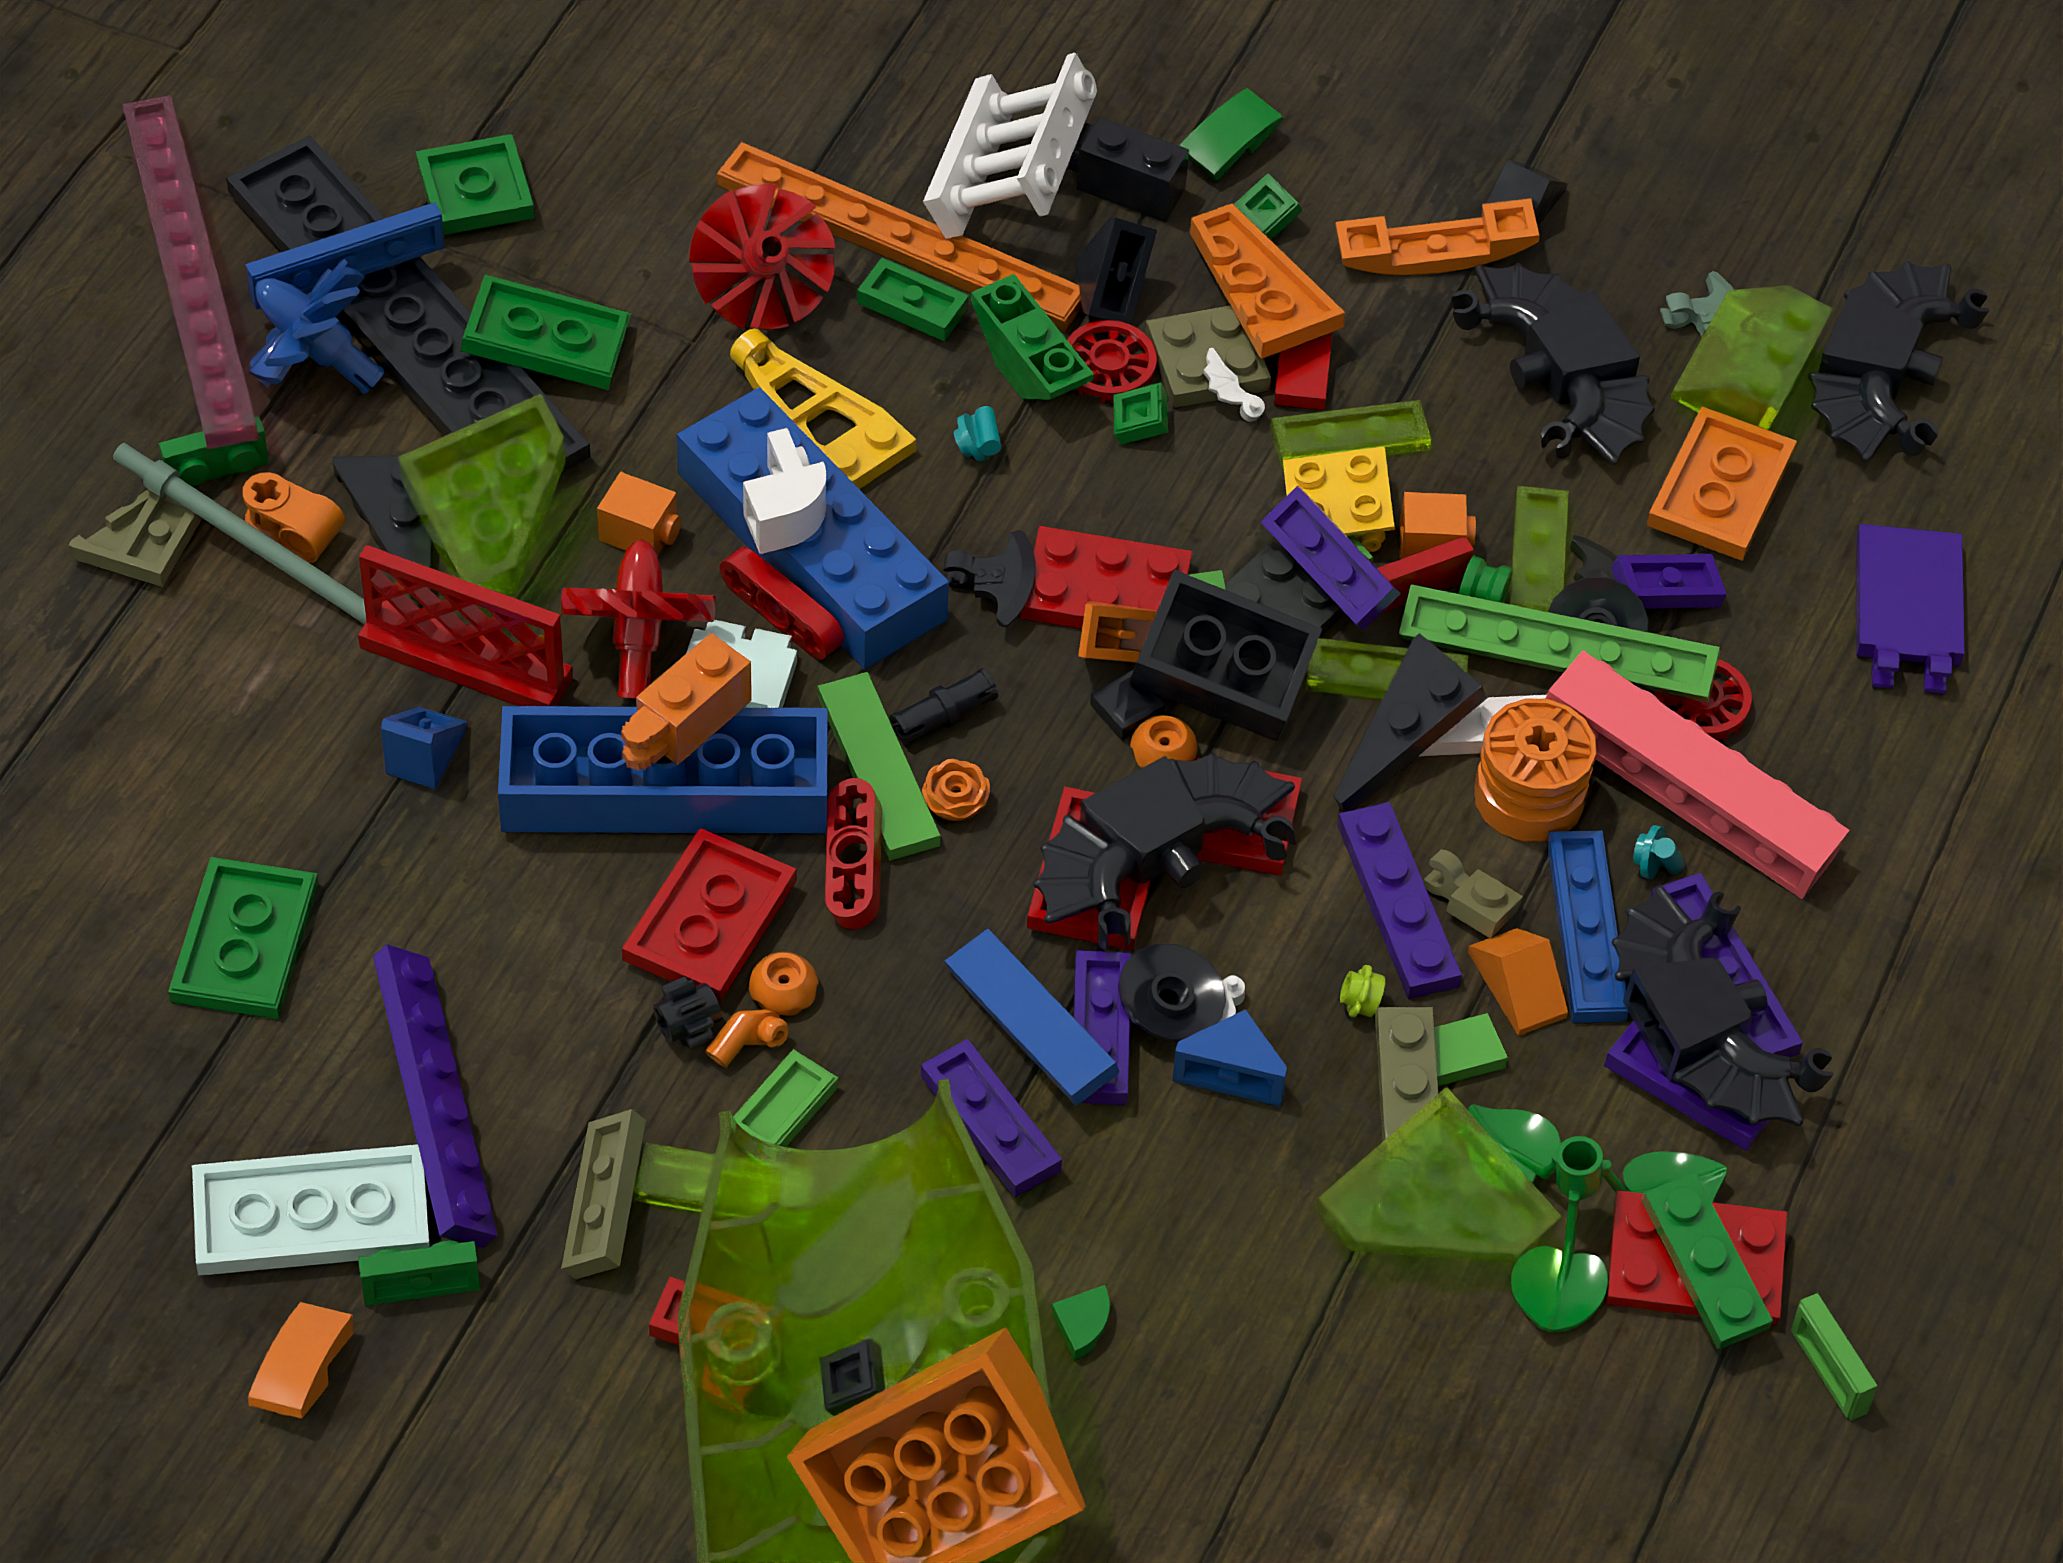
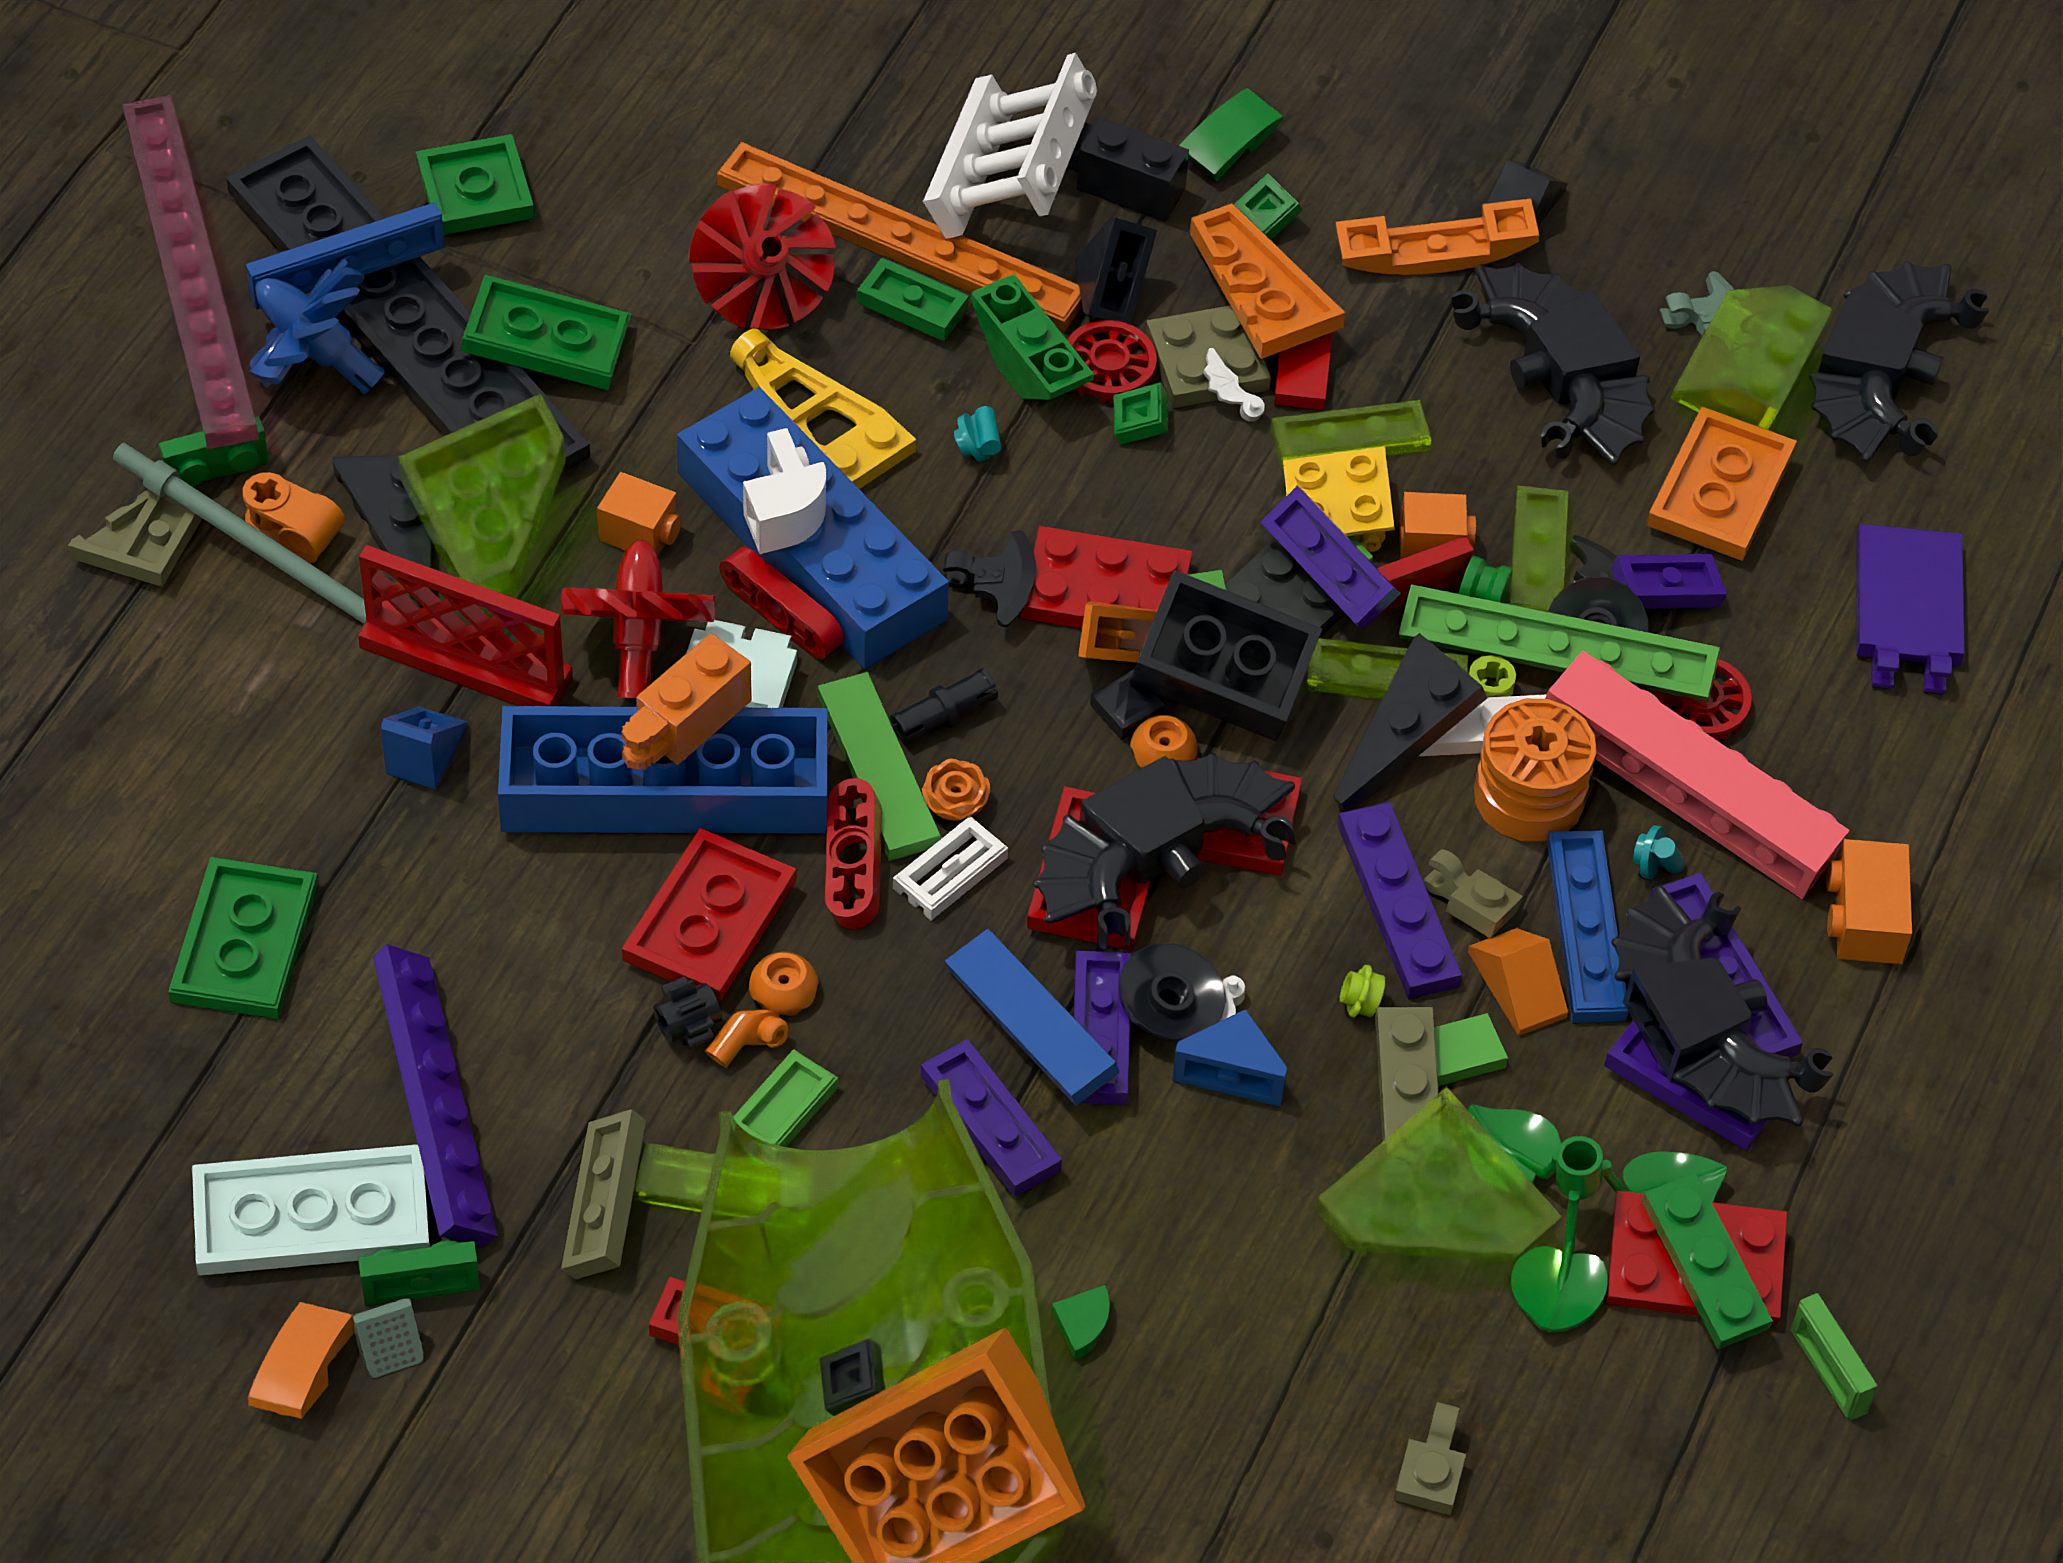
none -> sand green slope [353,1298,424,1378]
none -> white tile [893,816,1008,921]
none -> olive plate [1394,1402,1466,1515]
none -> lime bush [1469,655,1516,698]
none -> orange brick [1826,839,1912,964]

